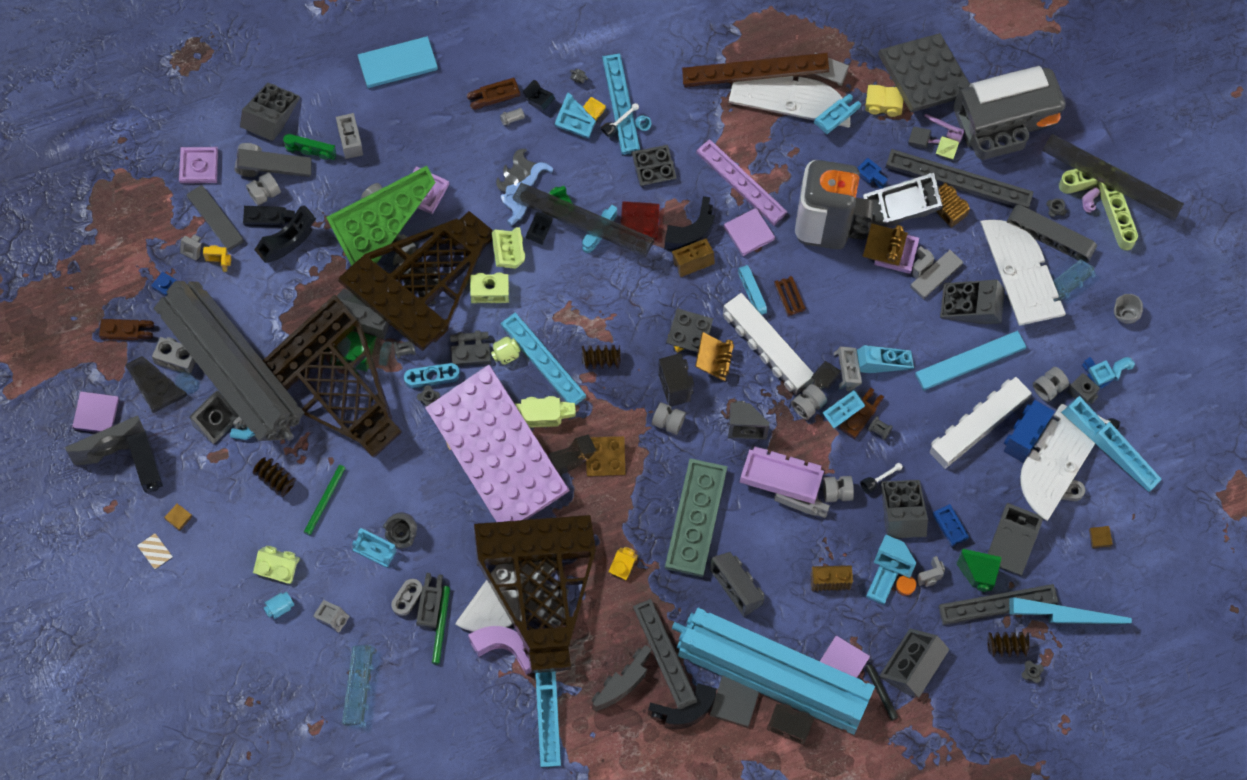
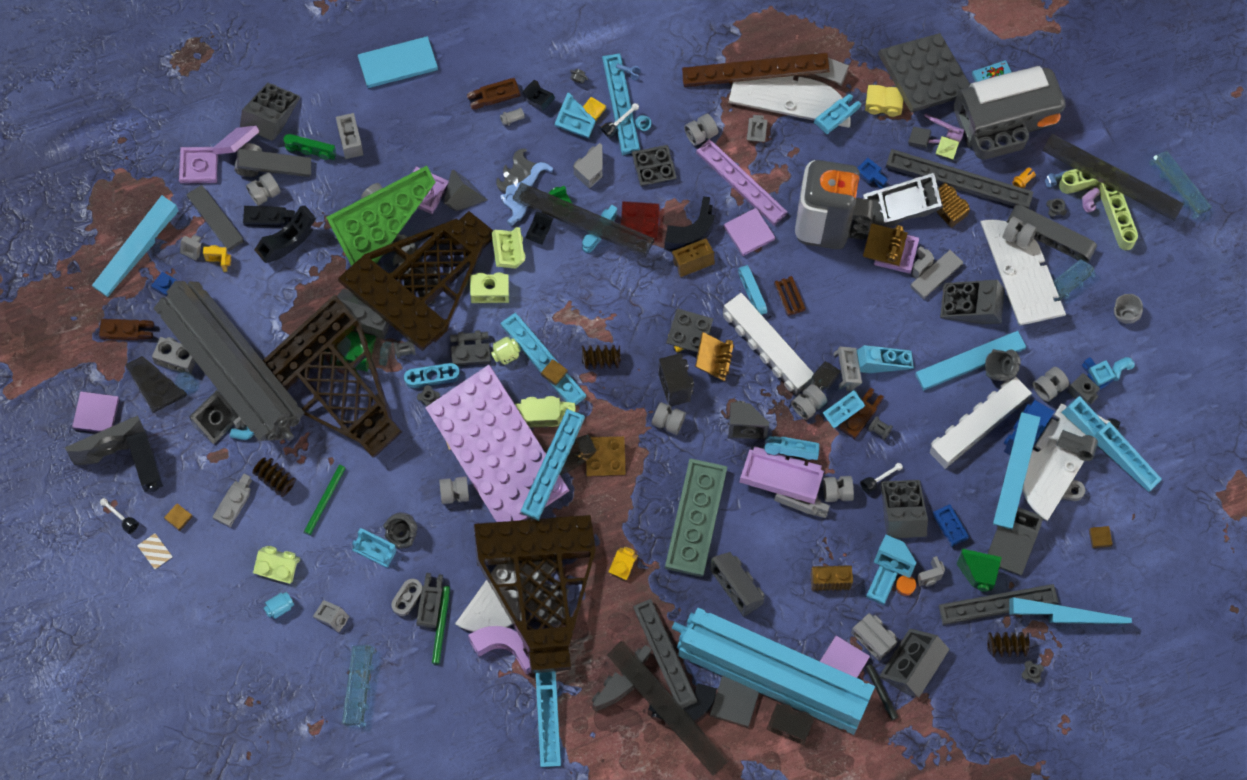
none -> medium azure slope [92,195,179,297]
none -> black hinge [100,498,139,534]
none -> lavender tile [212,126,259,154]
none -> light grey hinge [212,474,252,528]
none -> light grey wheel [439,476,469,504]
none -> dark grey slope [444,170,487,211]
none -> medium azure tile [520,409,585,521]
none -> pearl gold tile [541,359,568,386]
none -> light grey slope [573,143,602,189]
none -> clear smoke plate [607,641,729,776]
none -> medium blue hand [616,63,641,80]
none -> light grey wheel [684,113,718,146]
none -> light grey bracket [747,115,768,142]
none -> medium azure hinge [765,436,819,460]
none -> light grey brick [851,613,897,661]
none -> medium azure tile [972,60,1011,82]
none -> dark grey hair [985,349,1021,381]
none -> medium azure tile [993,412,1041,530]
none -> light grey wheel [1003,216,1037,249]
none -> light orange pin [1012,167,1036,188]
none -> medium blue hand [1045,170,1067,187]
none -> dark grey piece [1057,430,1098,461]
none -> clear light blue hinge [1149,151,1212,219]

